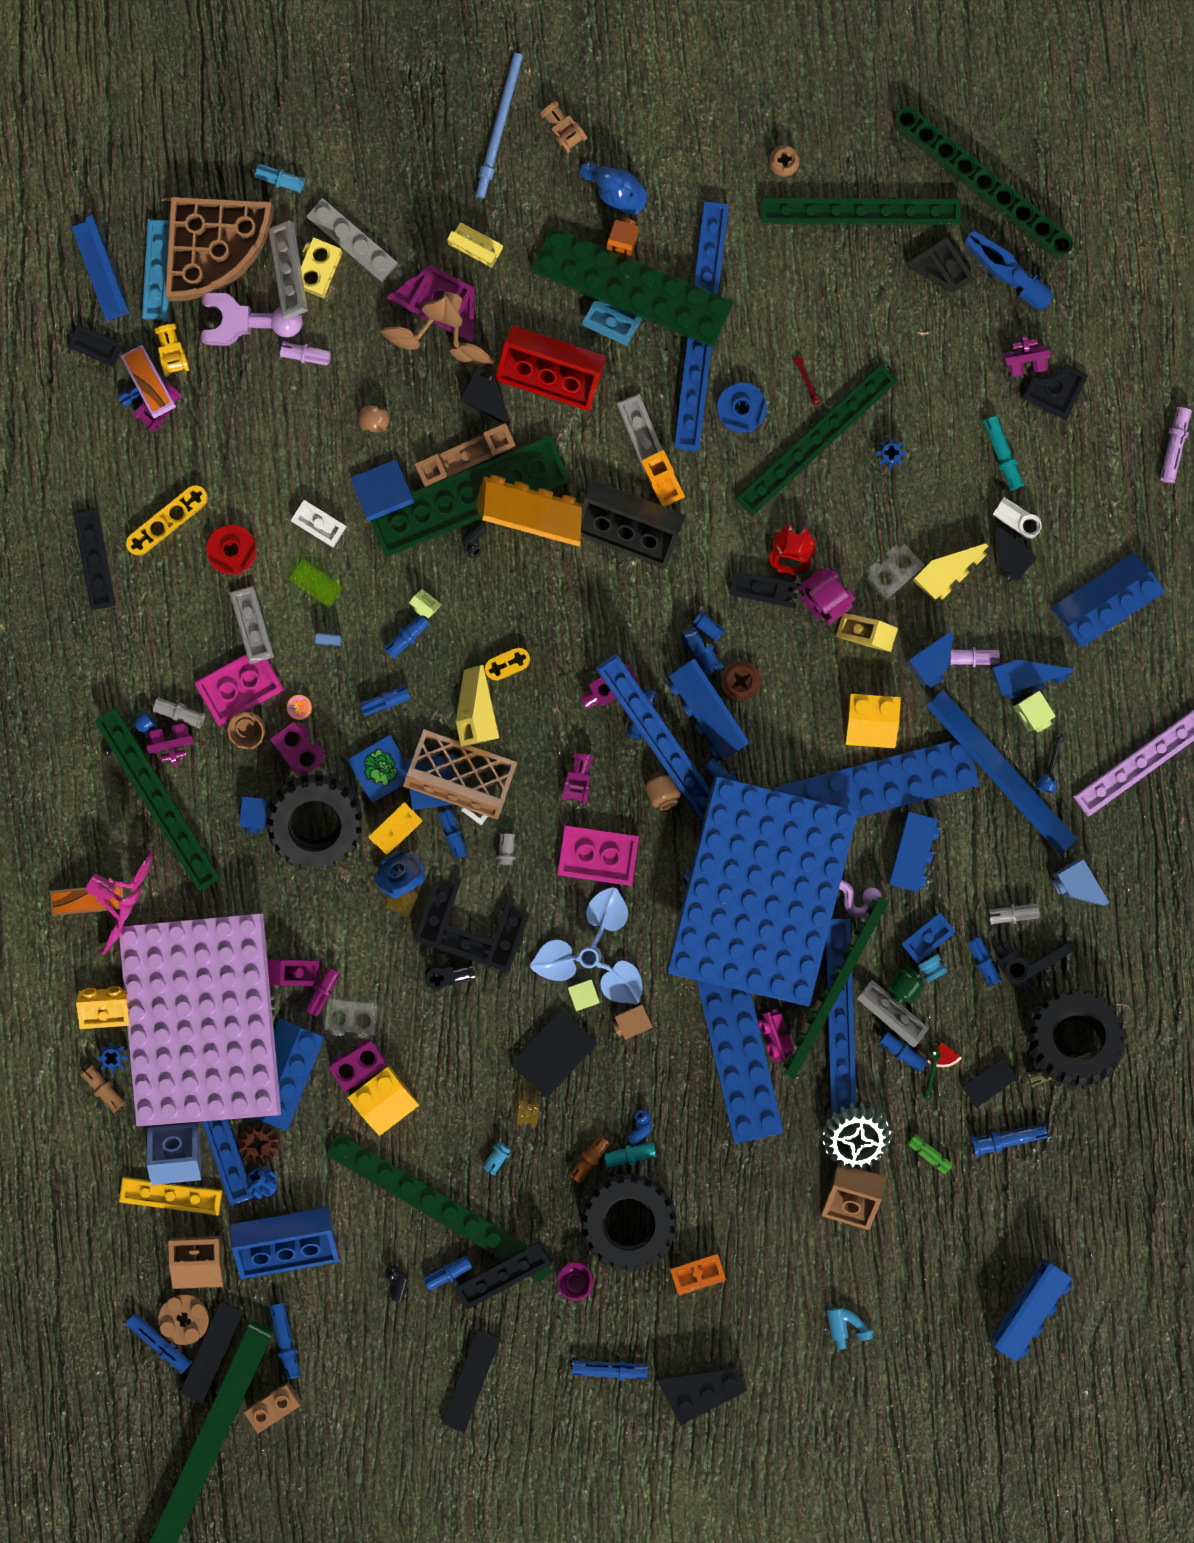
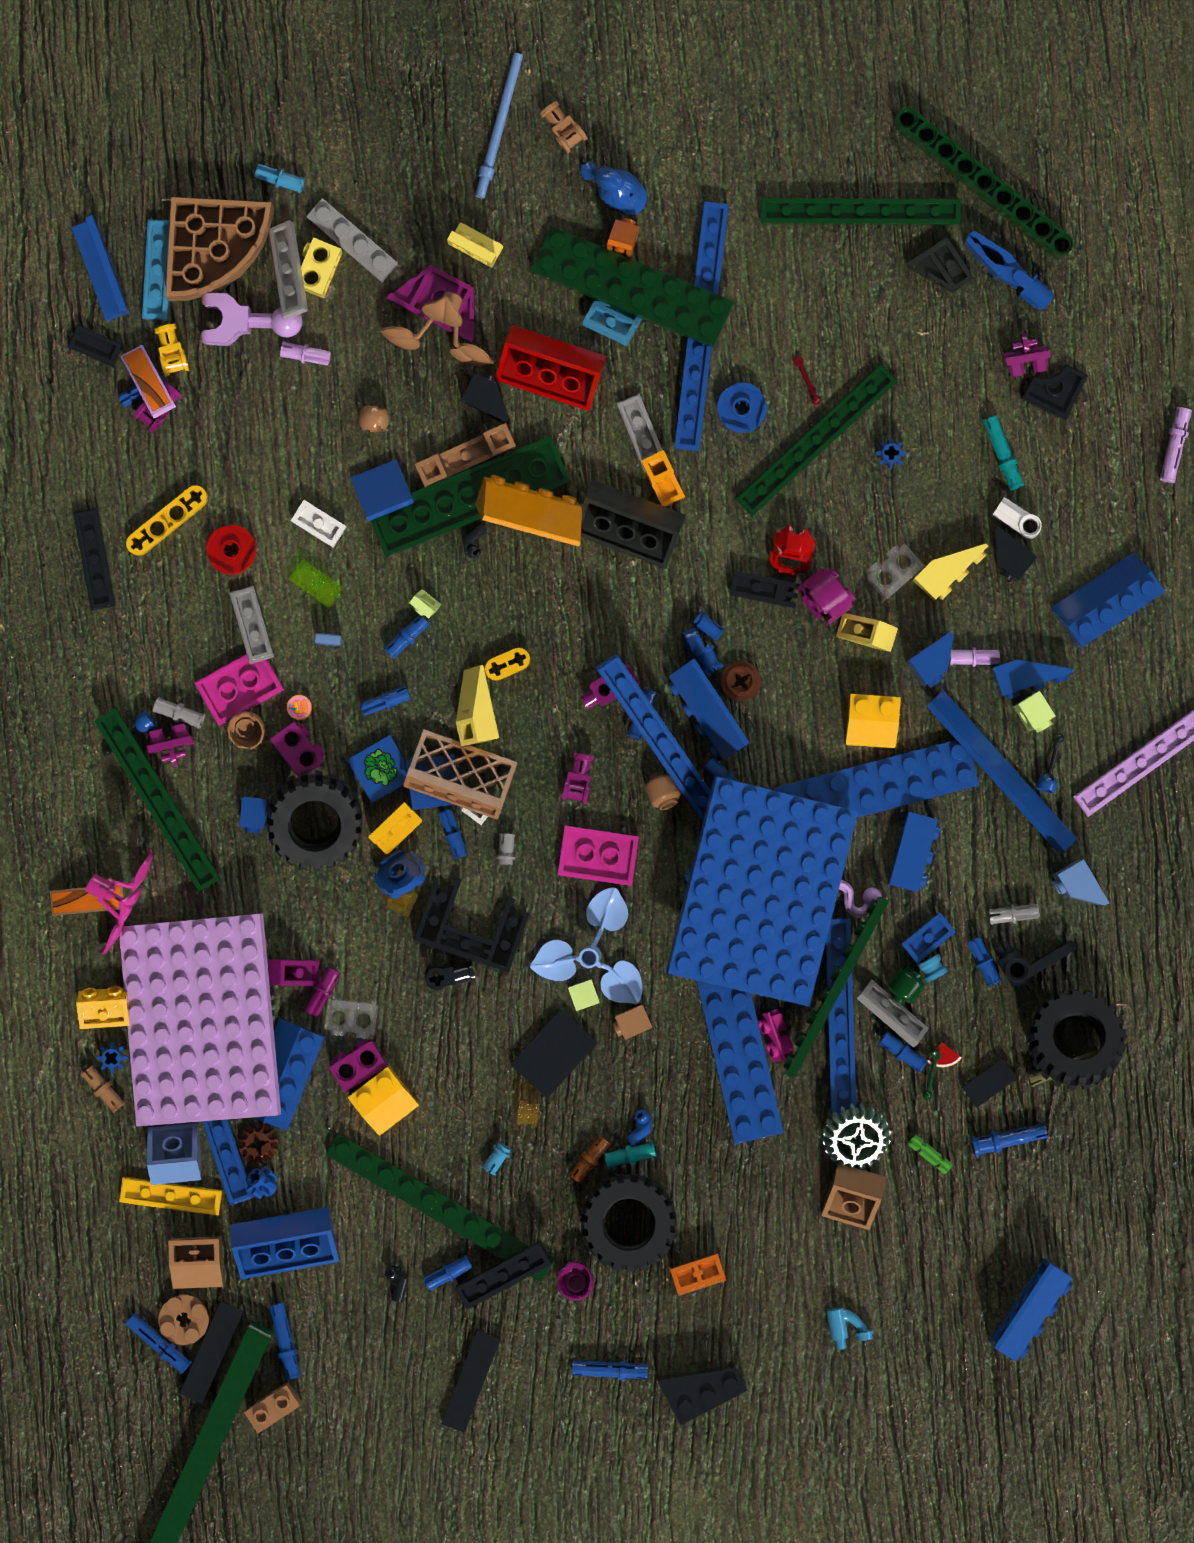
medium nougat piece [768,145,800,177] -> none

